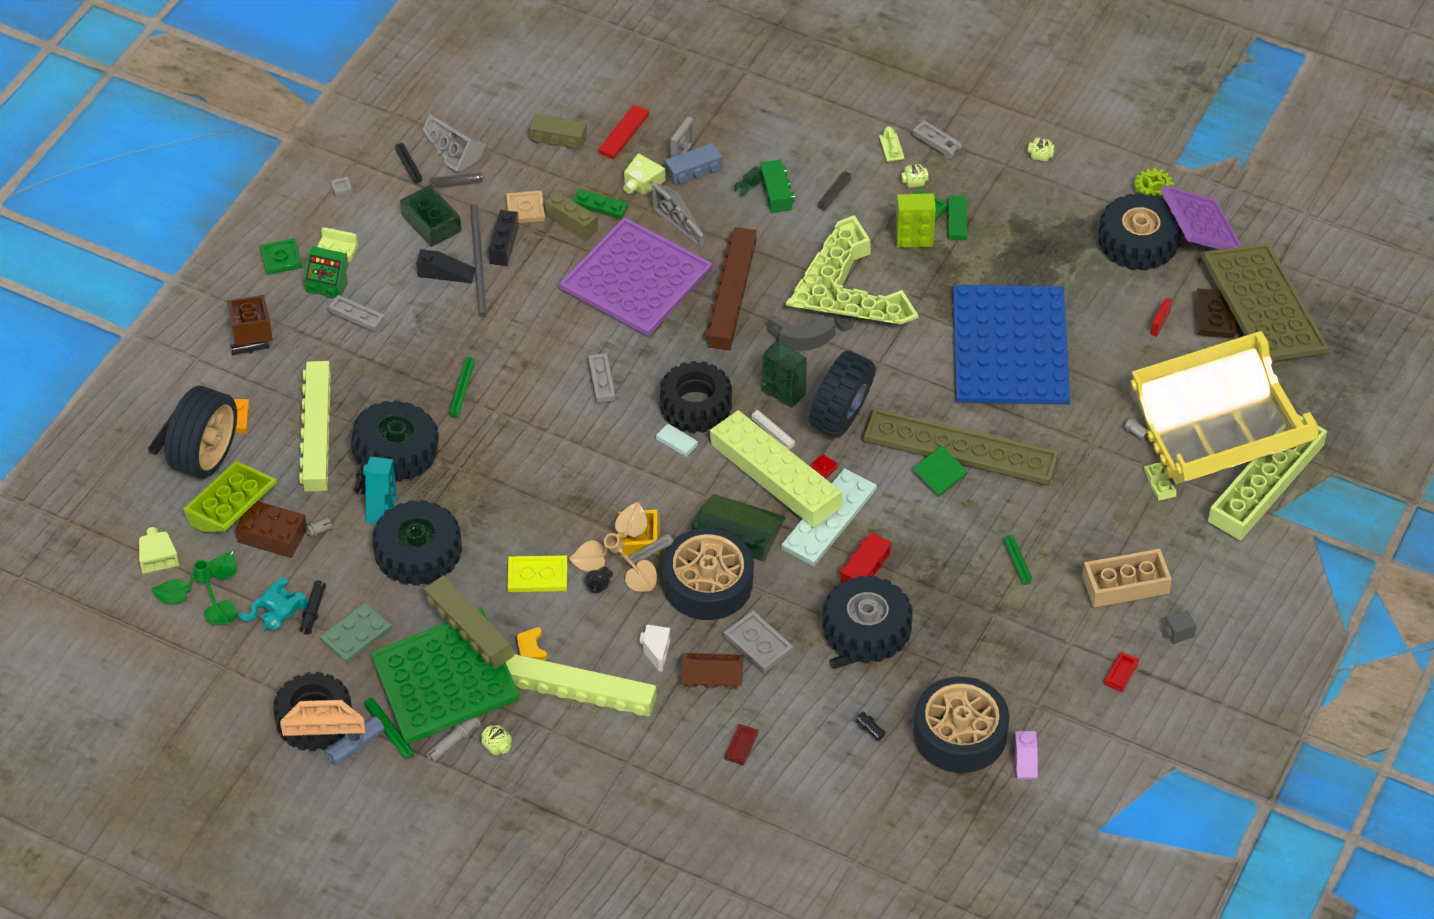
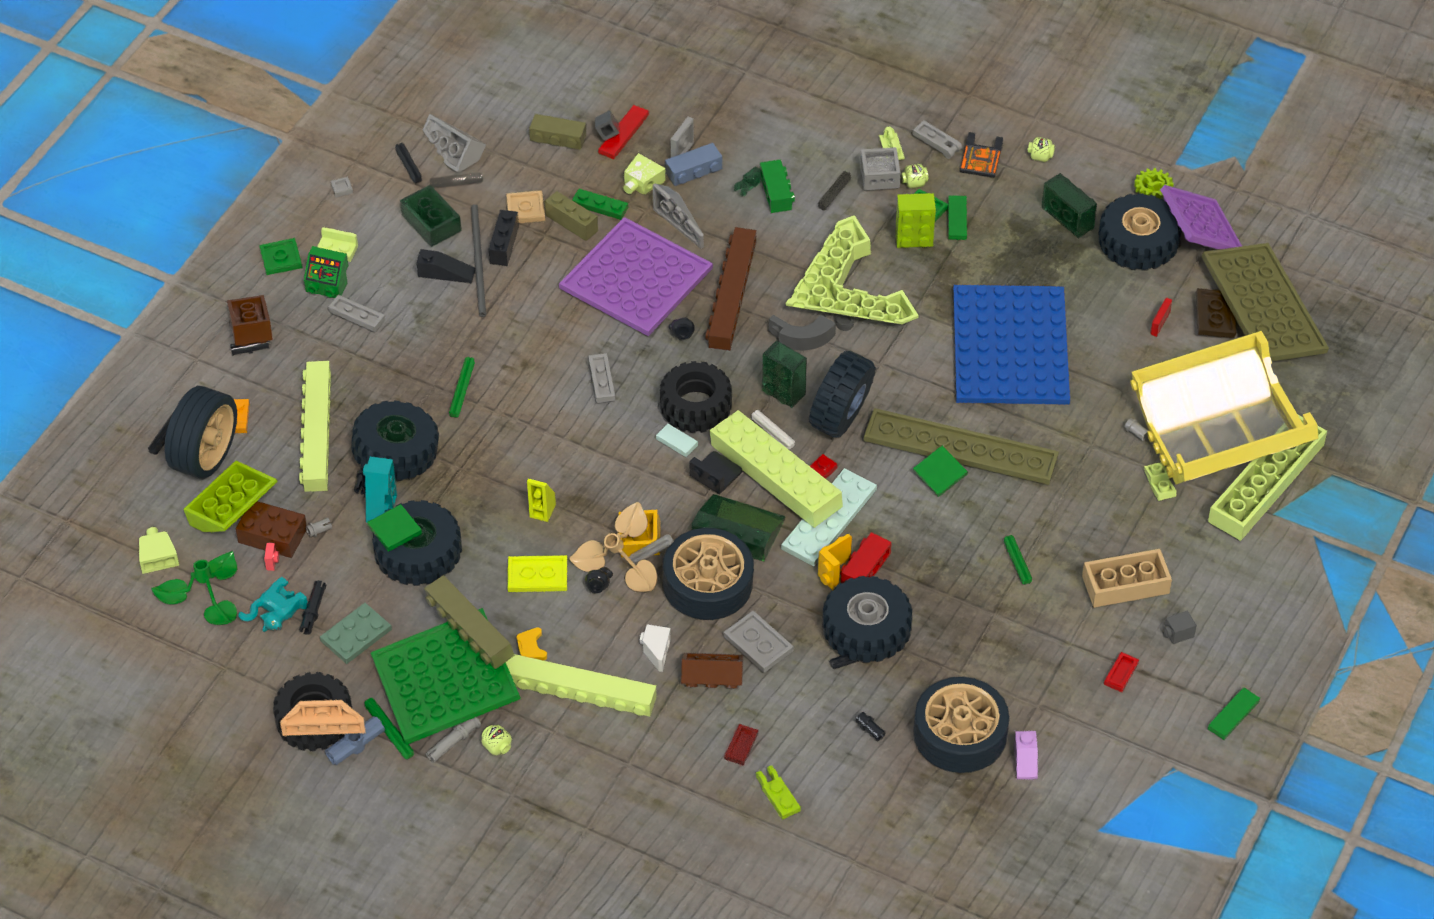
none -> coral plate [264,543,279,571]
none -> green tile [367,504,422,552]
none -> neon yellow slope [527,479,556,522]
none -> dark grey brick [595,110,619,141]
none -> black animal [669,317,695,339]
none -> black bracket [689,451,742,495]
none -> lime hinge [756,765,801,820]
none -> yellow bracket [818,534,852,590]
none -> light grey piece [860,147,901,190]
none -> flag [960,132,1003,178]
none -> clear green brick [1041,173,1097,238]
none -> green tile [1208,687,1260,740]

